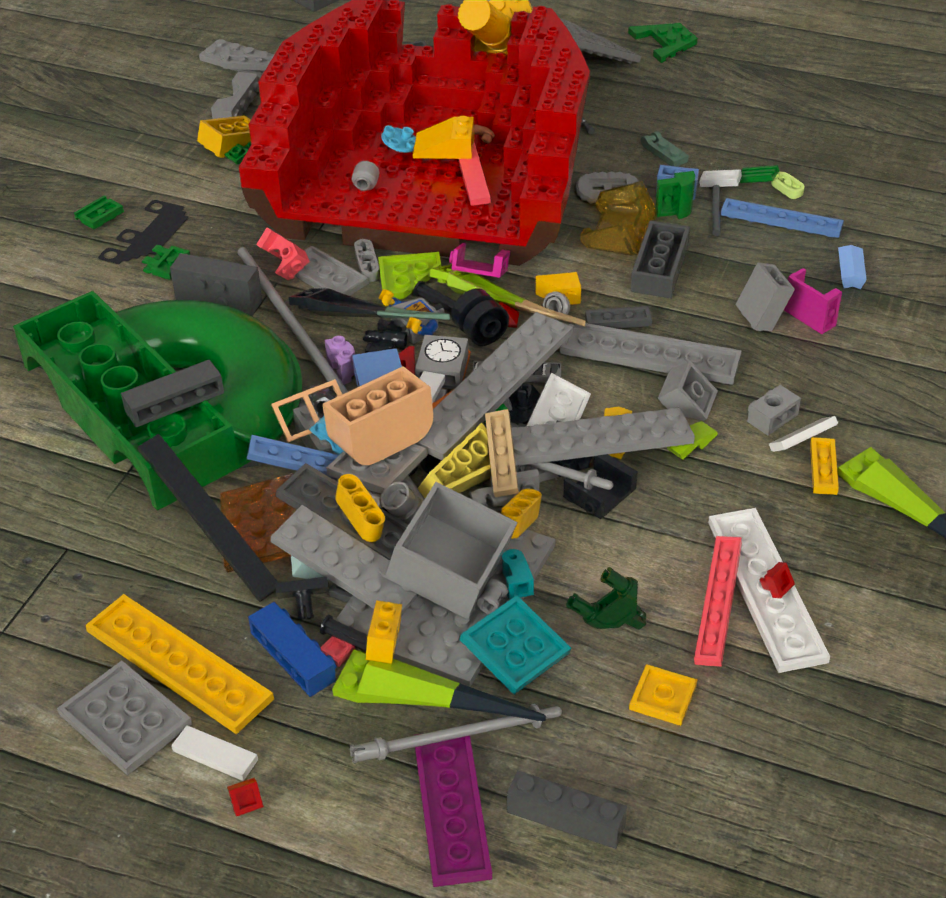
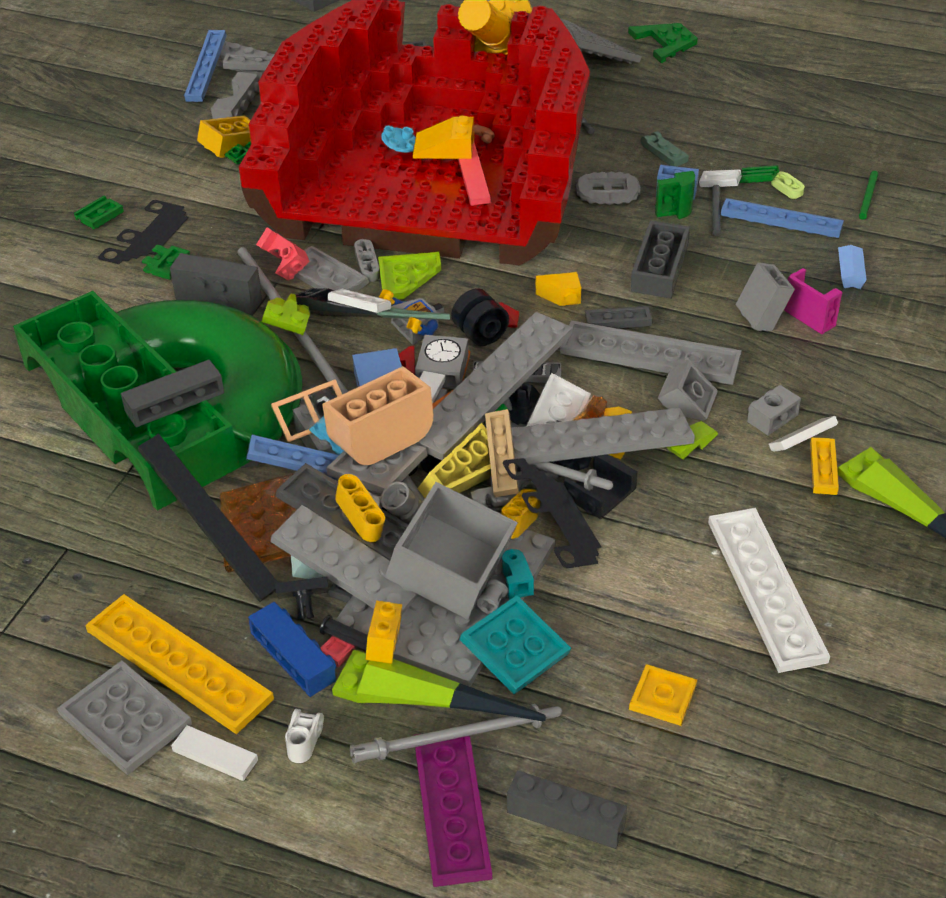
red tile [227,777,264,817] -> none
lavender cylinder [325,336,355,385] -> none
light grey head [352,161,380,191] -> none
black animal [363,318,408,353] -> none
black axle [413,281,456,313] -> none
lime plate [430,264,586,327] -> none
dark pink panel [449,243,510,278] -> none
light grey brick [542,292,571,321] -> none
dark green connector [566,567,647,630] -> none
clear yellow windscreen [580,181,656,256] -> none
coral tile [694,536,742,667] -> none
red tile [759,562,795,599] -> none
none -> medium blue plate [184,30,227,102]
none -> lime plate [261,293,310,335]
none -> white piece [285,709,324,763]
none -> white tile [328,289,391,313]
none -> black piece [503,458,601,568]
none -> clear orange piece [572,396,607,421]
none -> green bar [859,171,878,220]

